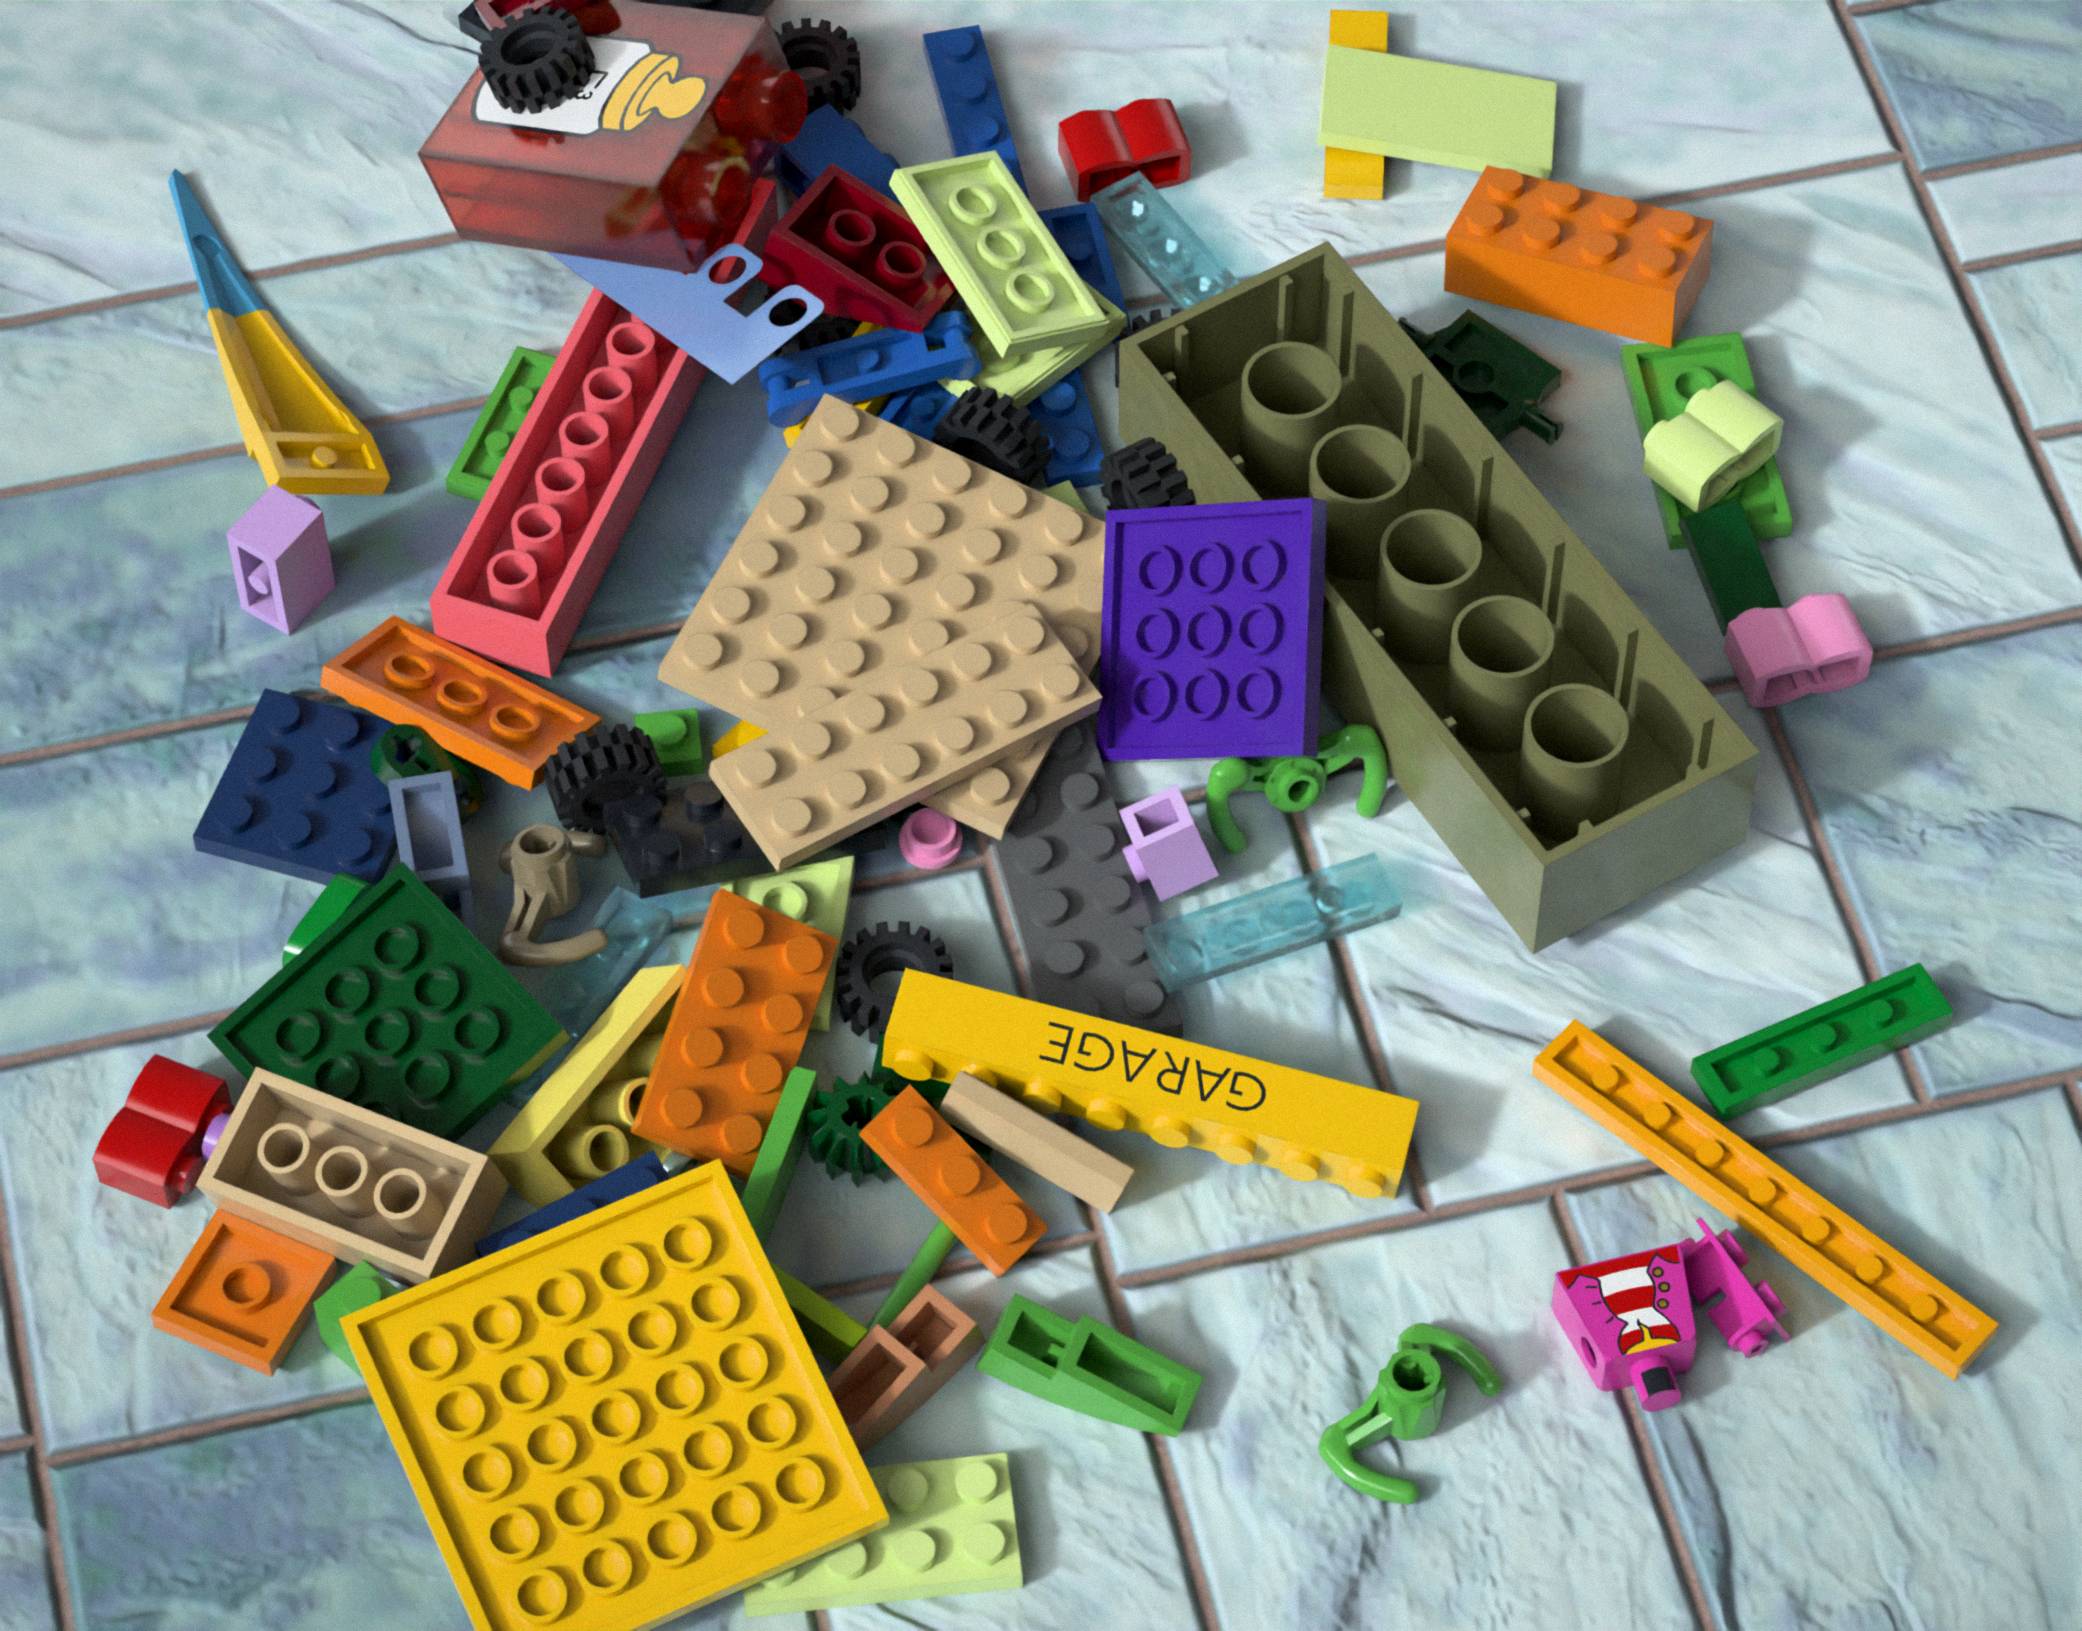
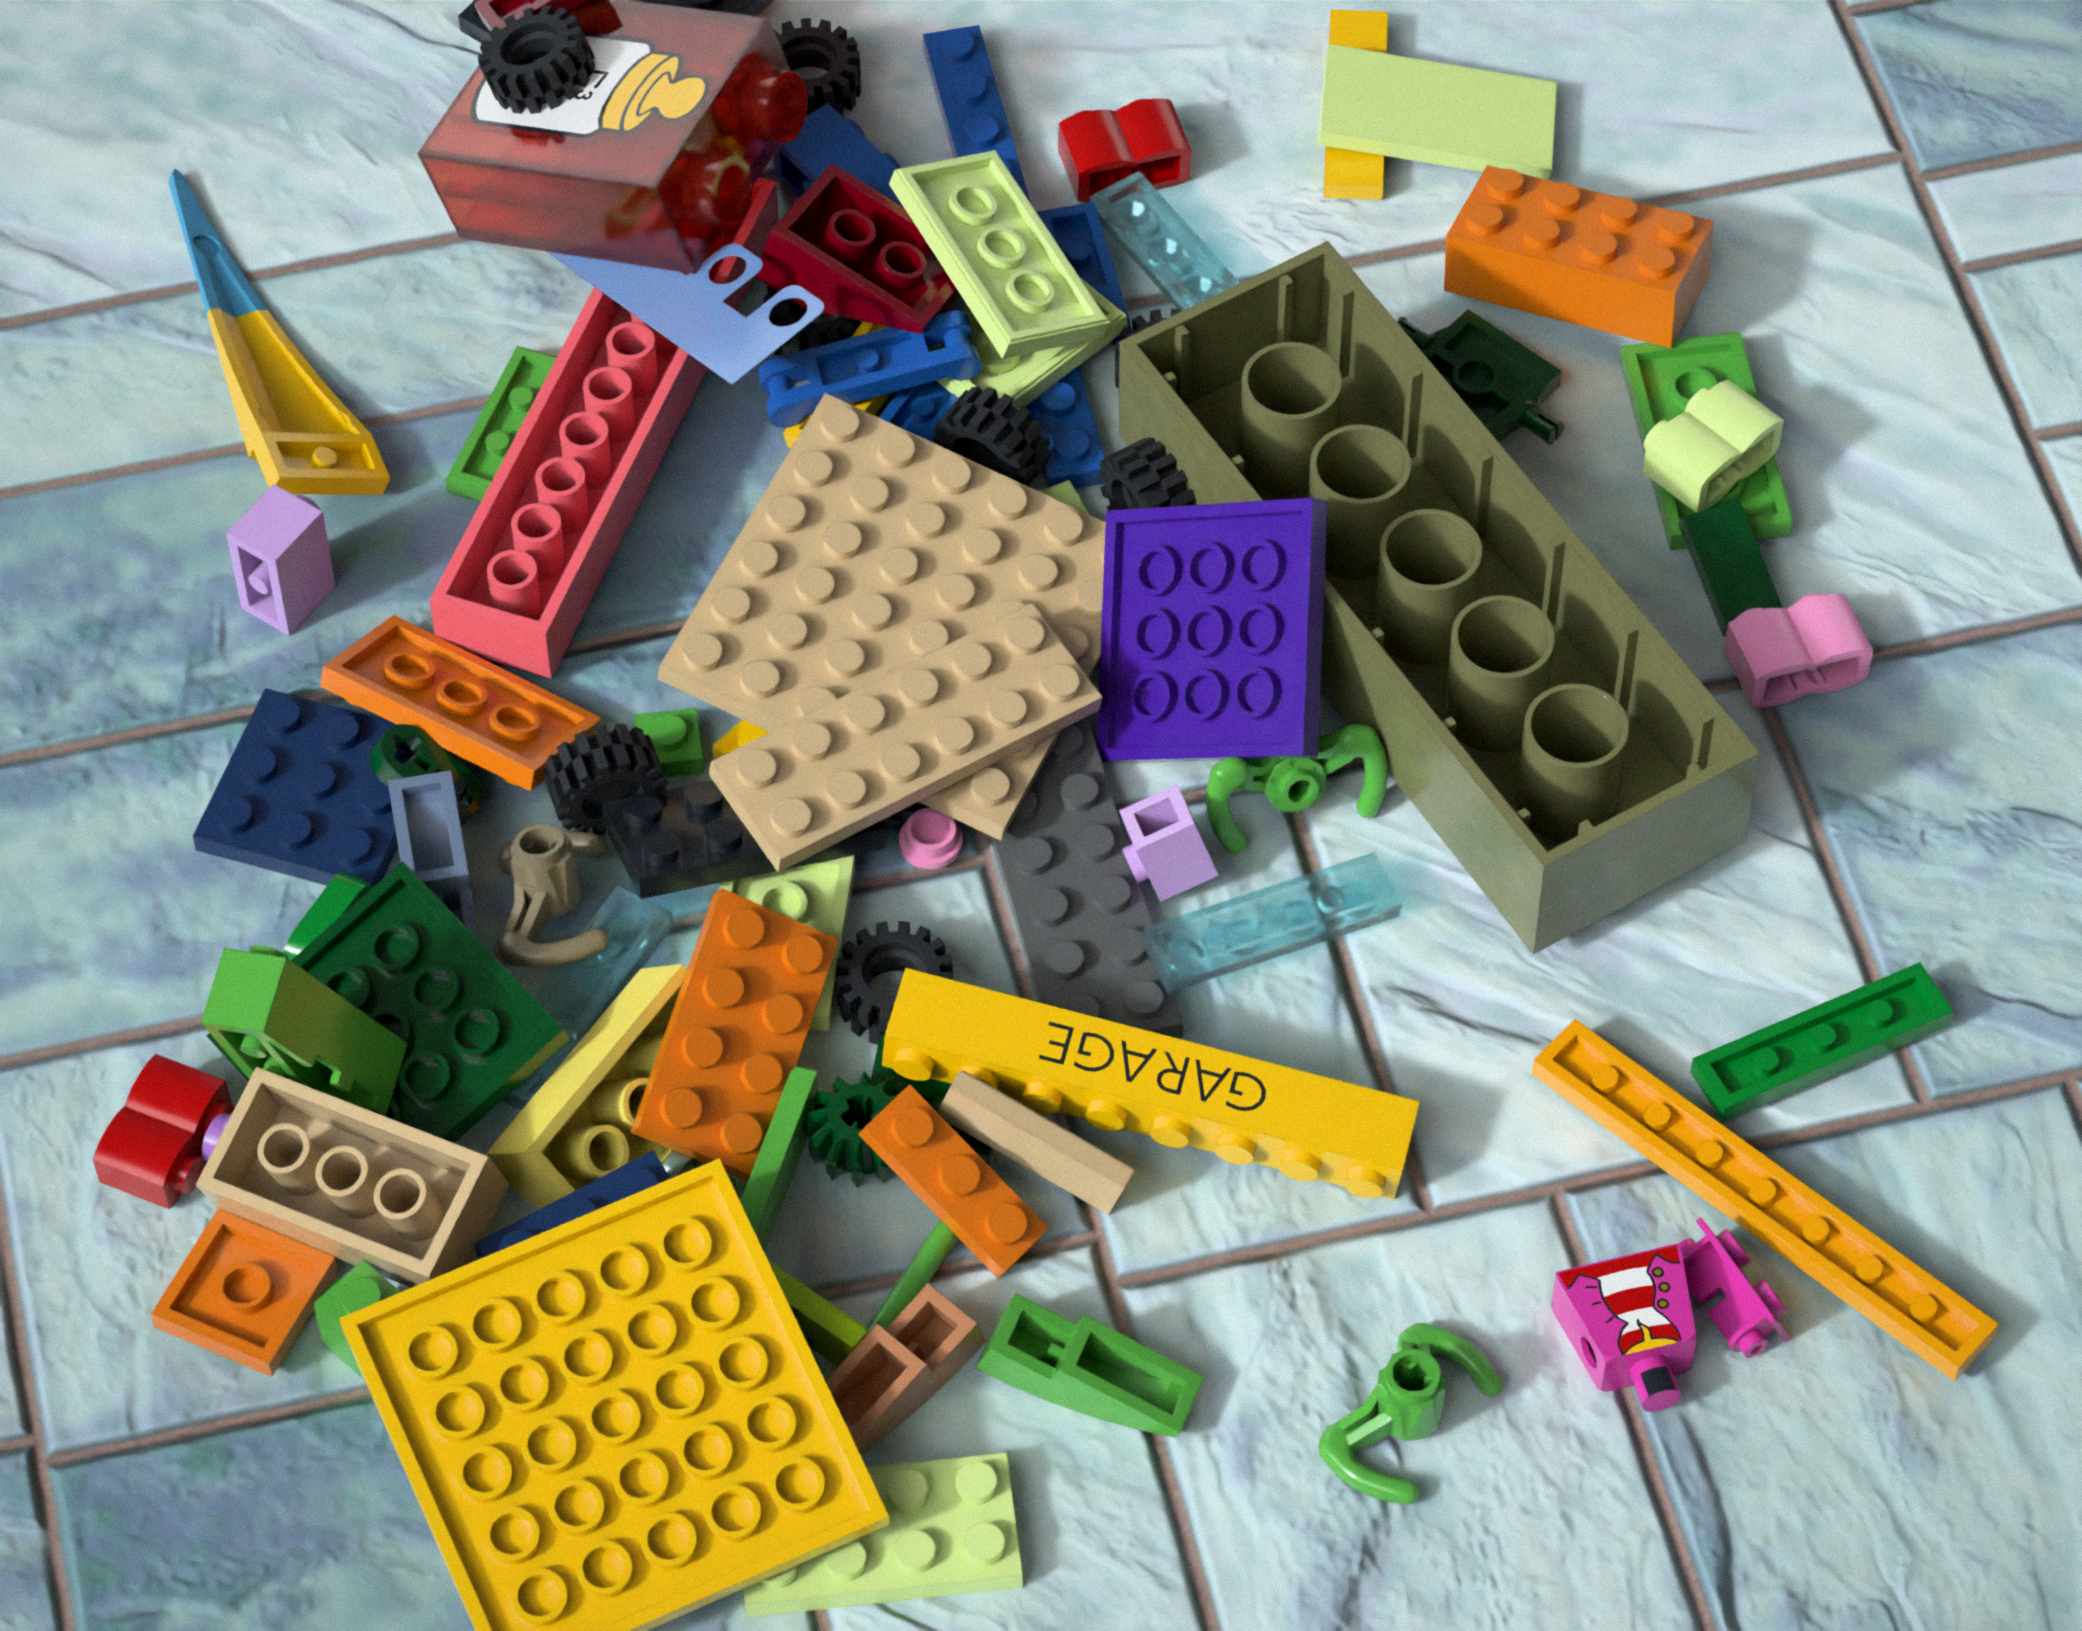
none -> bright green wedge [201,945,408,1117]

